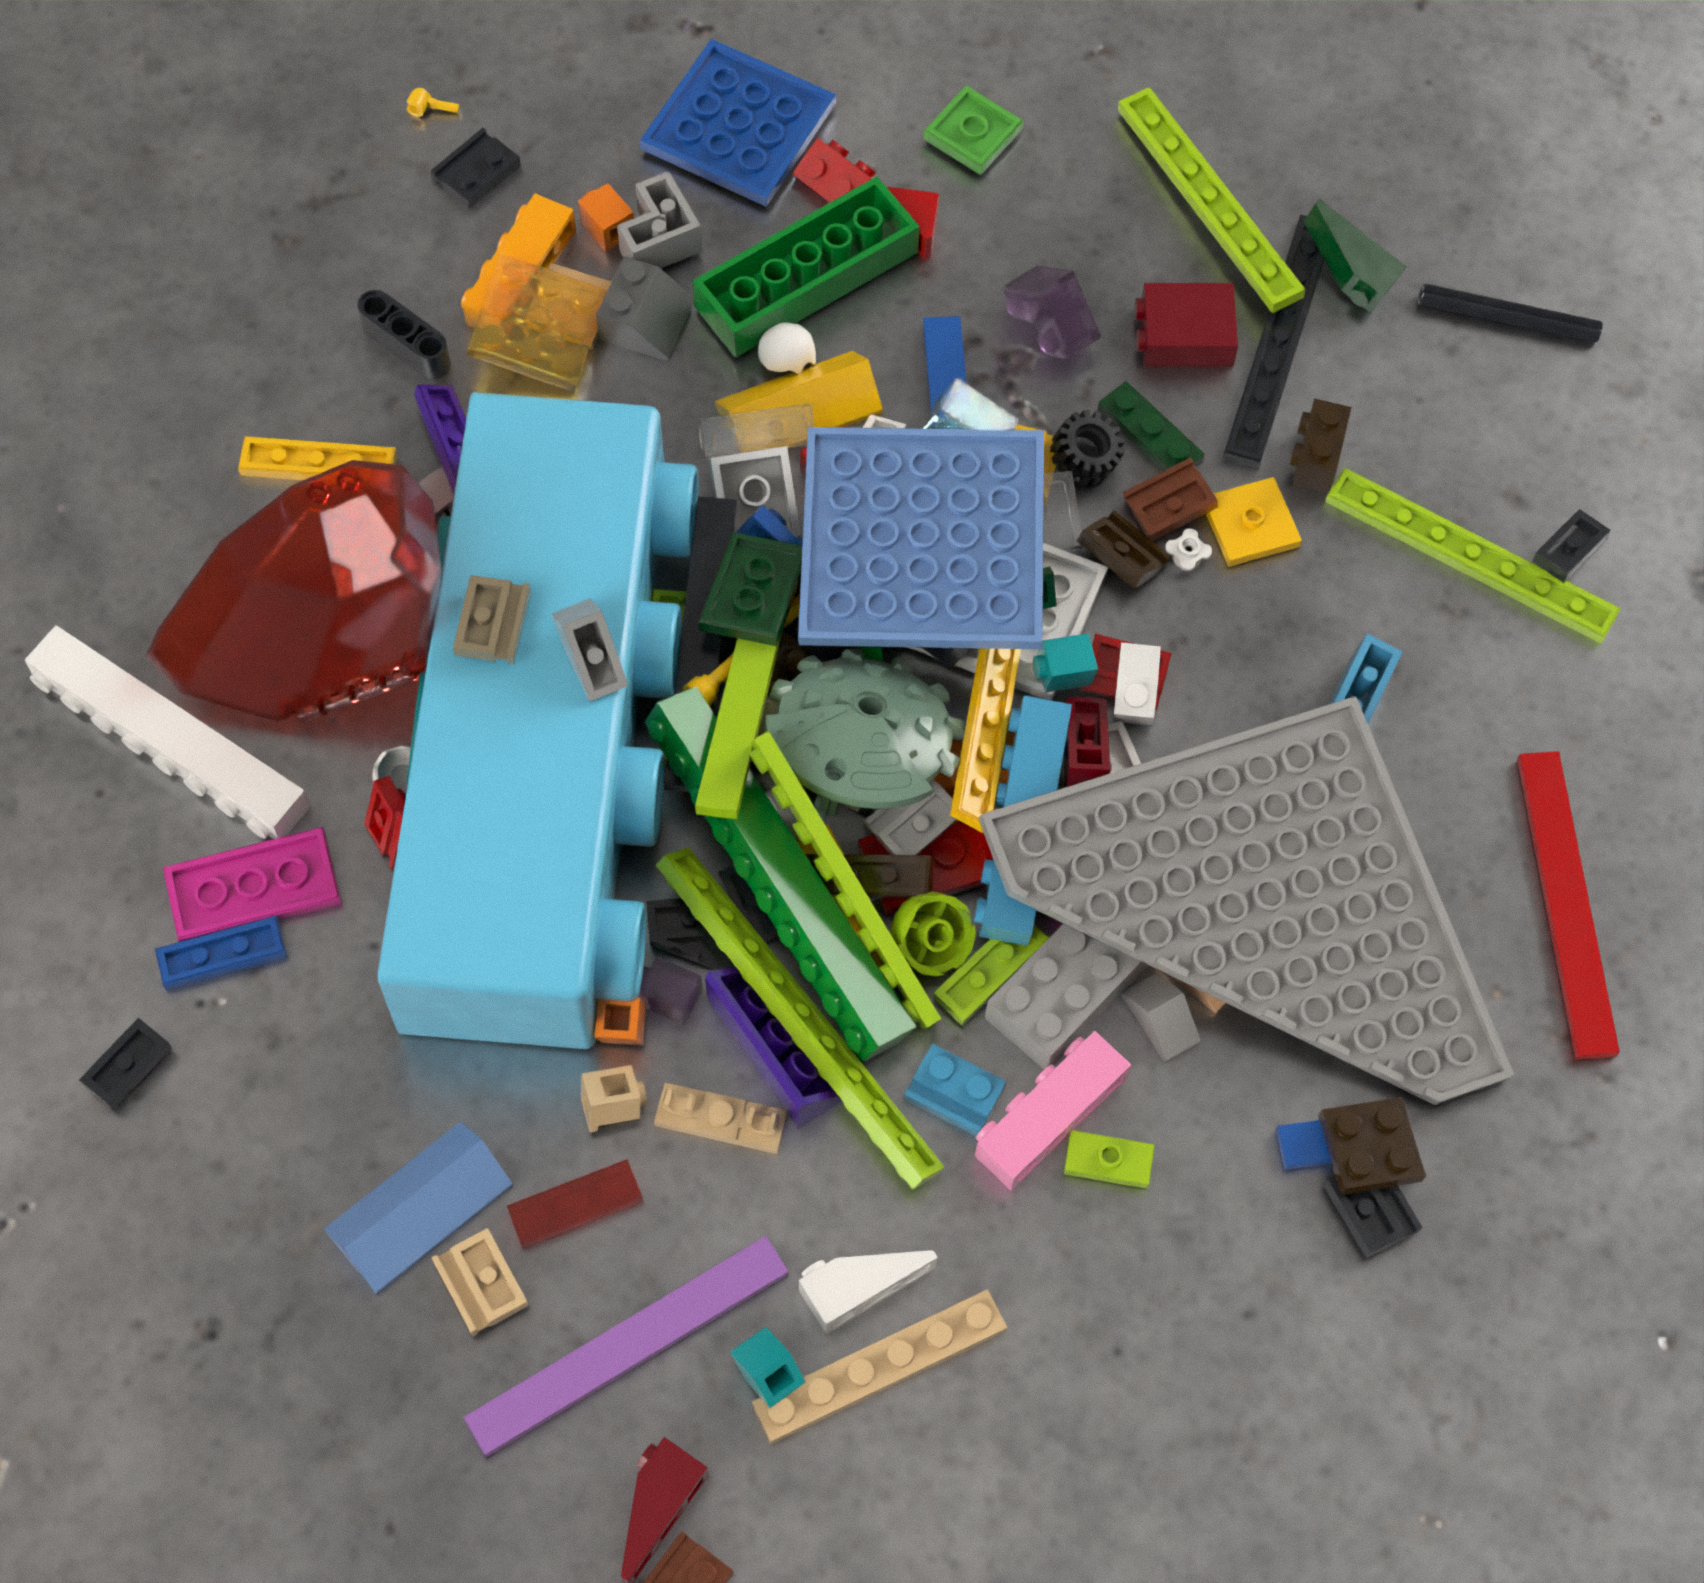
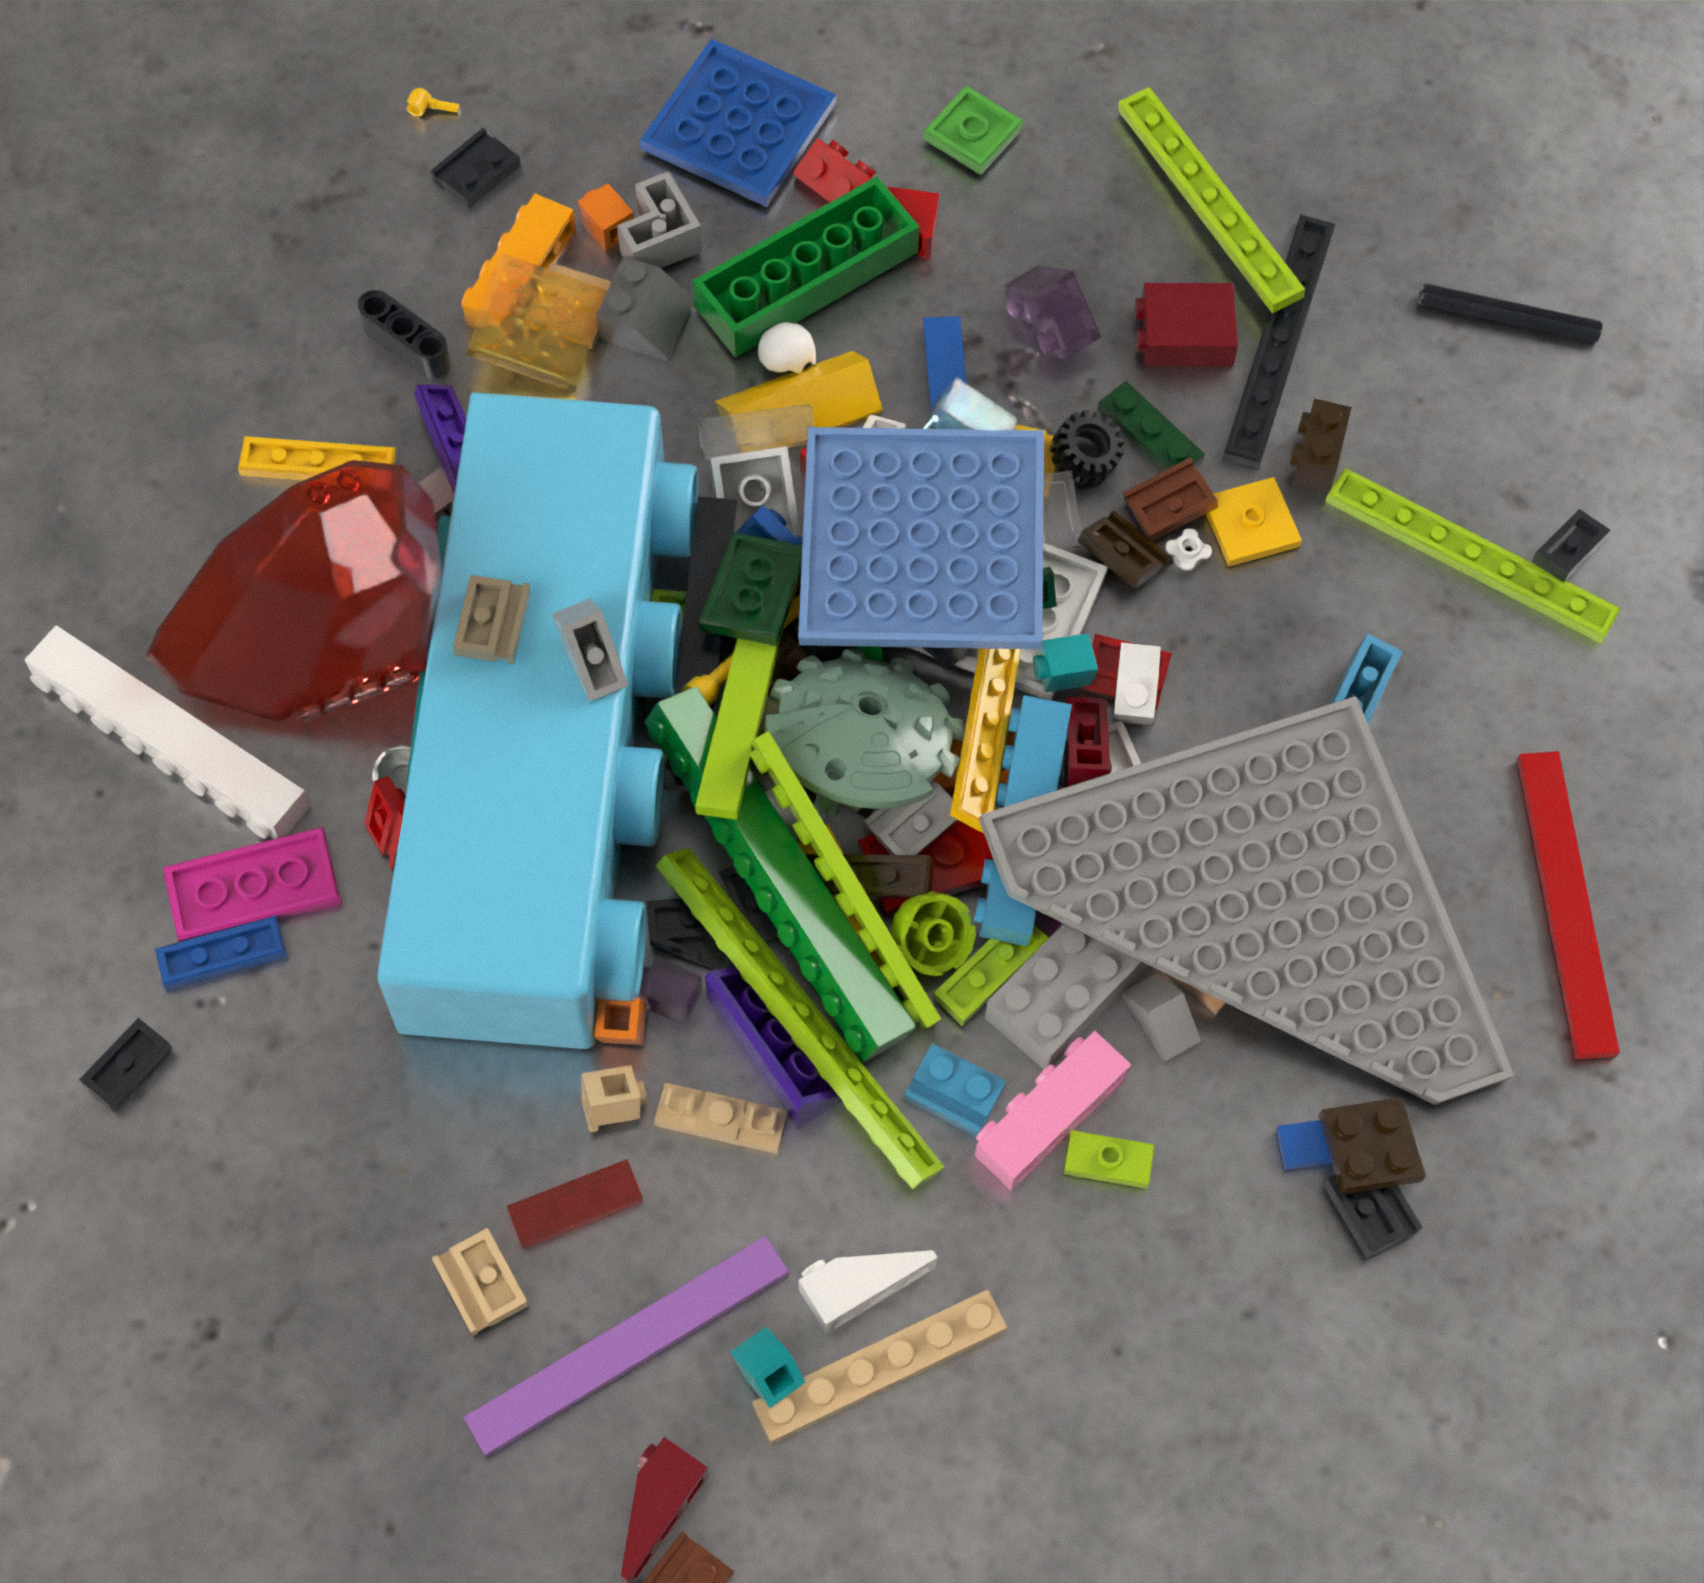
medium blue slope [324,1122,513,1295] -> none
dark green slope [1303,199,1407,313] -> none

